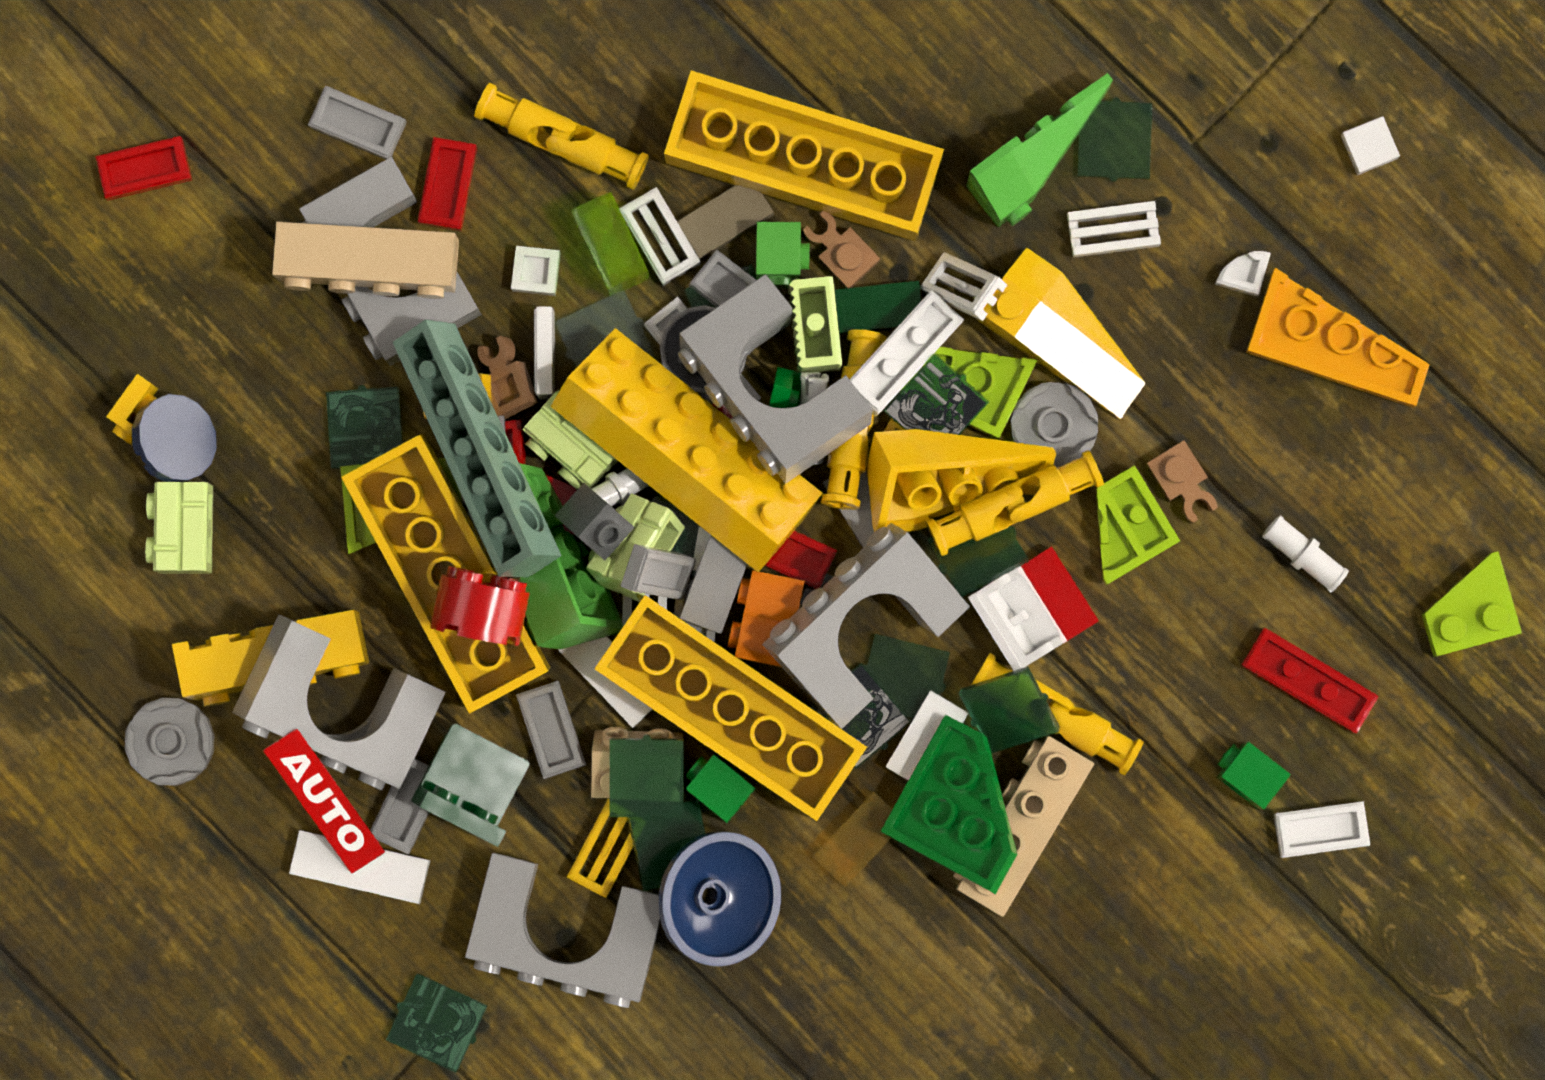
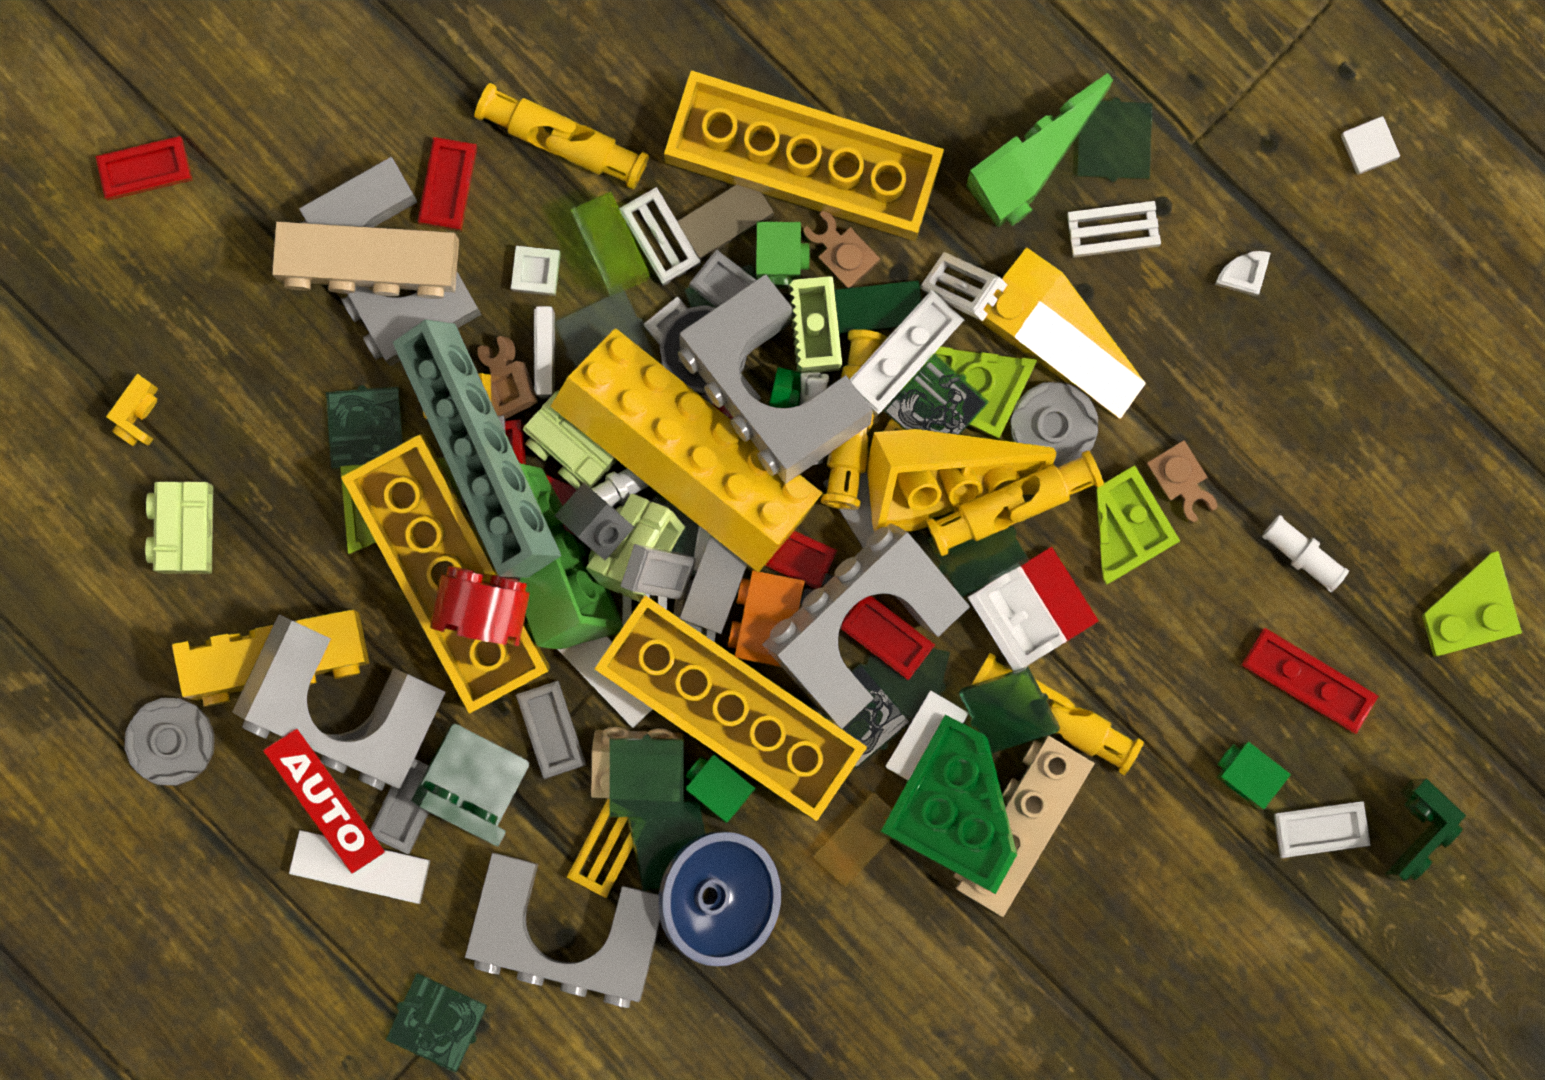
tile [132,394,217,482] -> none
light grey tile [308,86,407,160] -> none
light orange wing [1246,268,1430,408] -> none
none -> red tile [840,596,935,681]
none -> dark green bracket [1385,778,1466,882]

